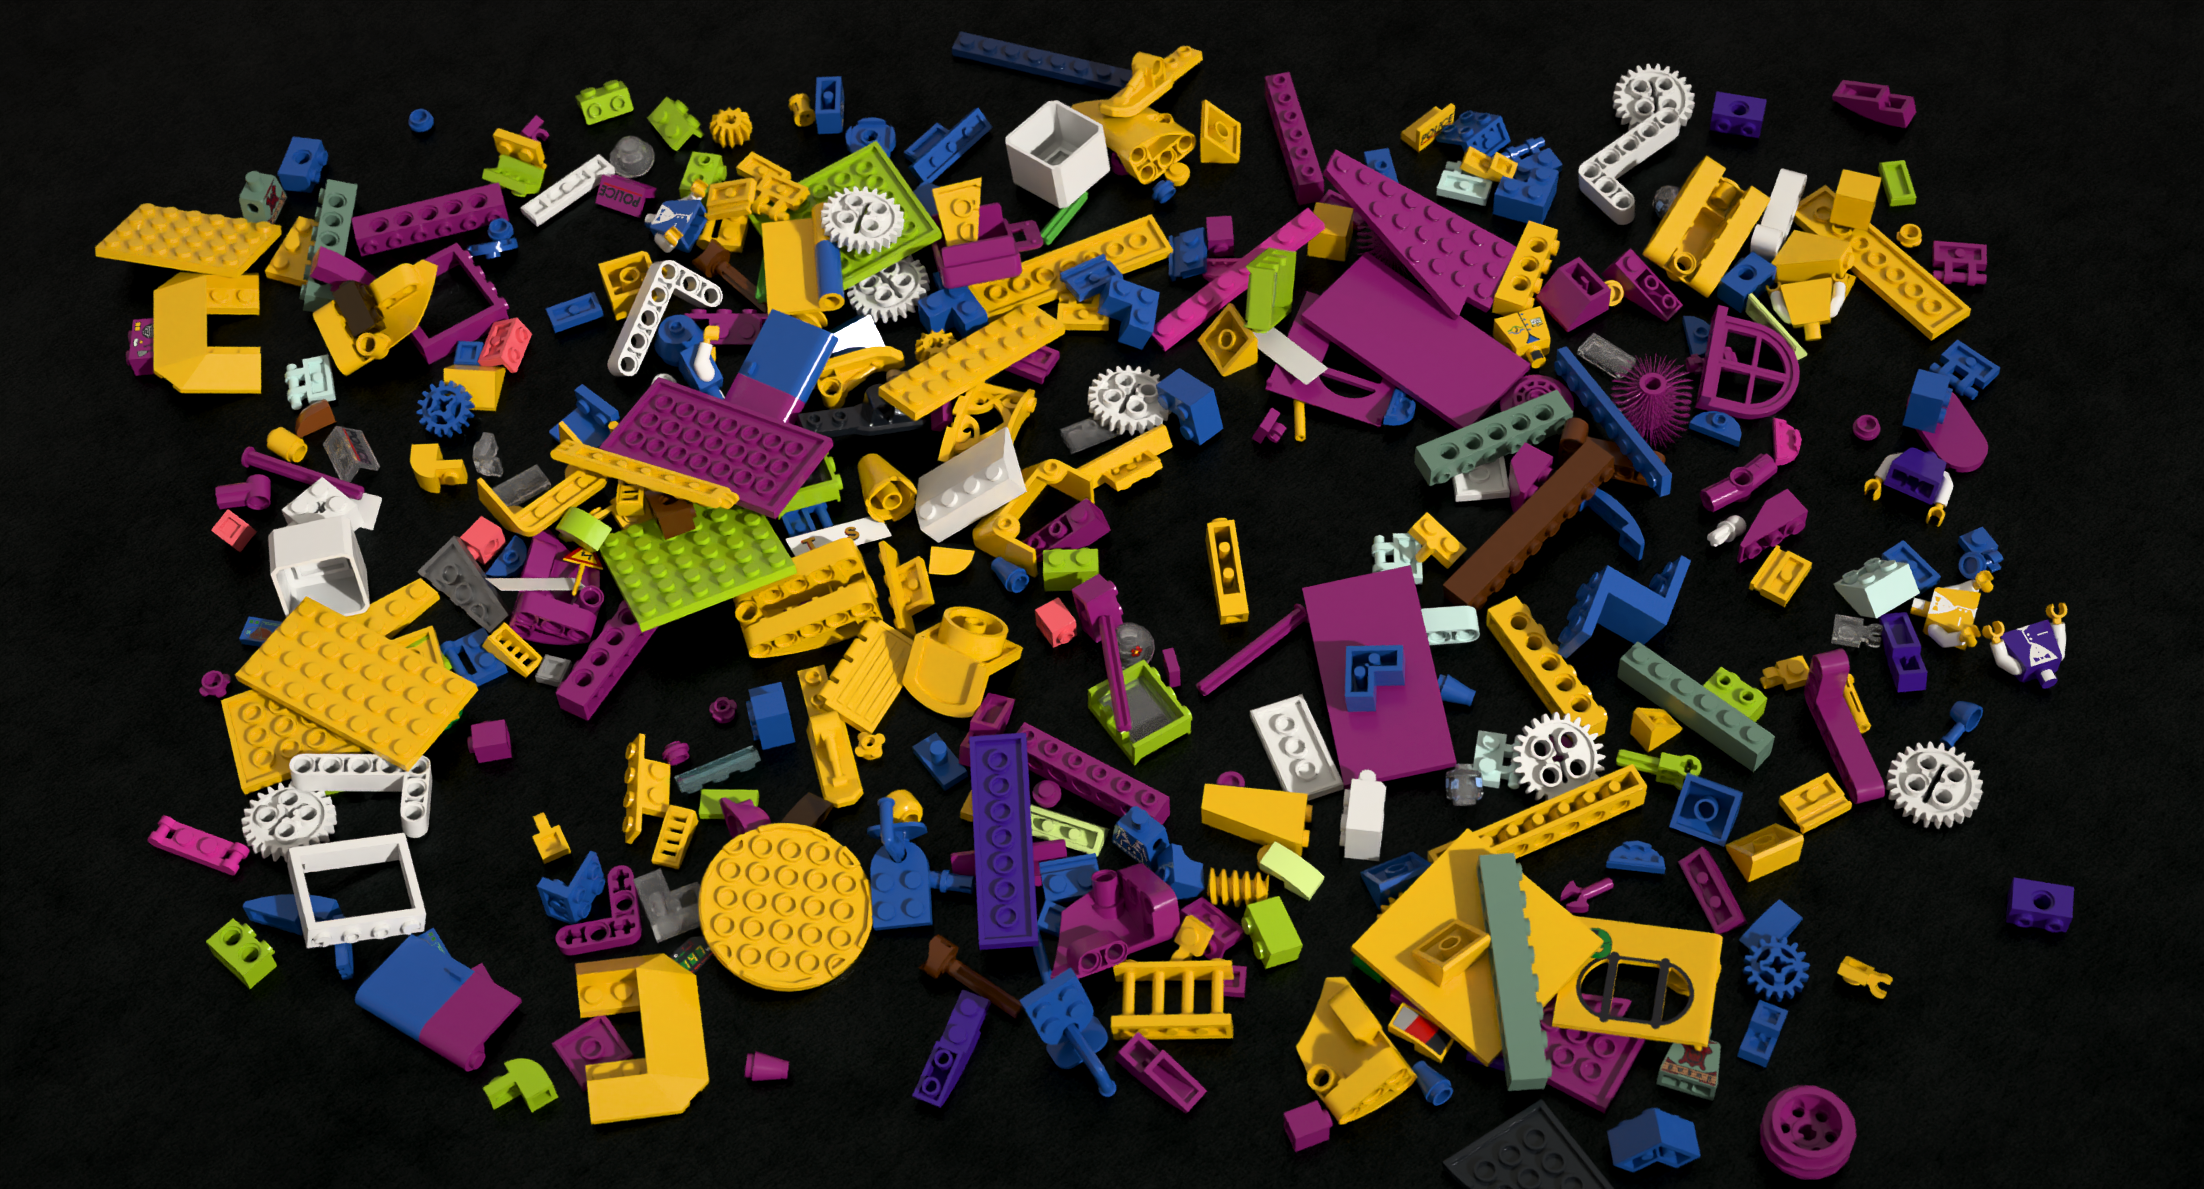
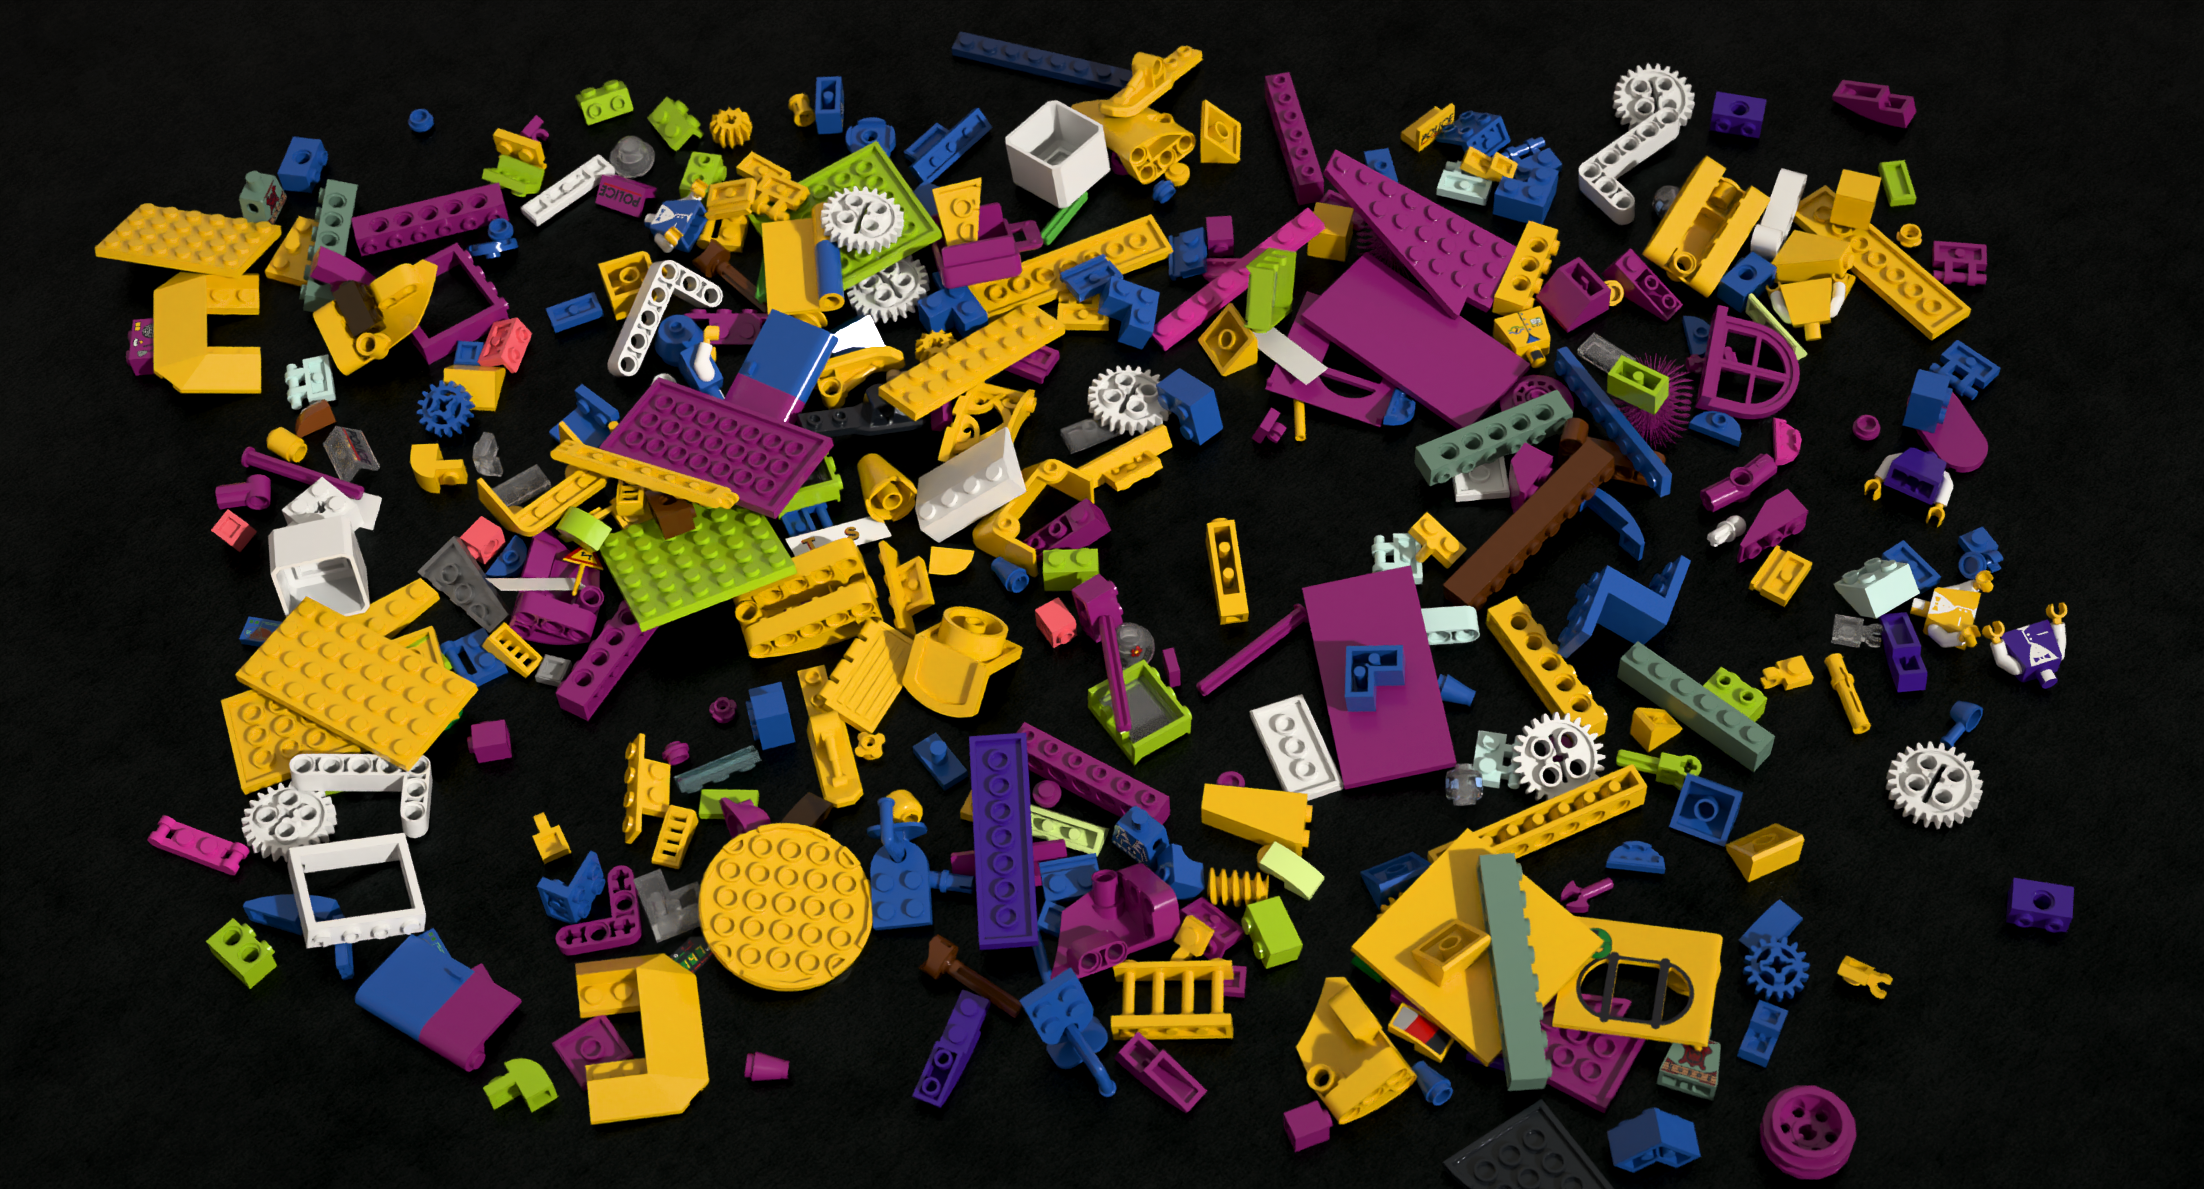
magenta plate [199,671,231,698] -> none
magenta slope [959,693,1015,767] -> none
white hinge [1340,769,1386,861] -> none
magenta slope [1678,847,1747,934] -> none
yellow plate [1778,773,1852,834] -> none
magenta beam [1804,648,1885,804] -> none
none -> lime brick [1607,355,1669,415]

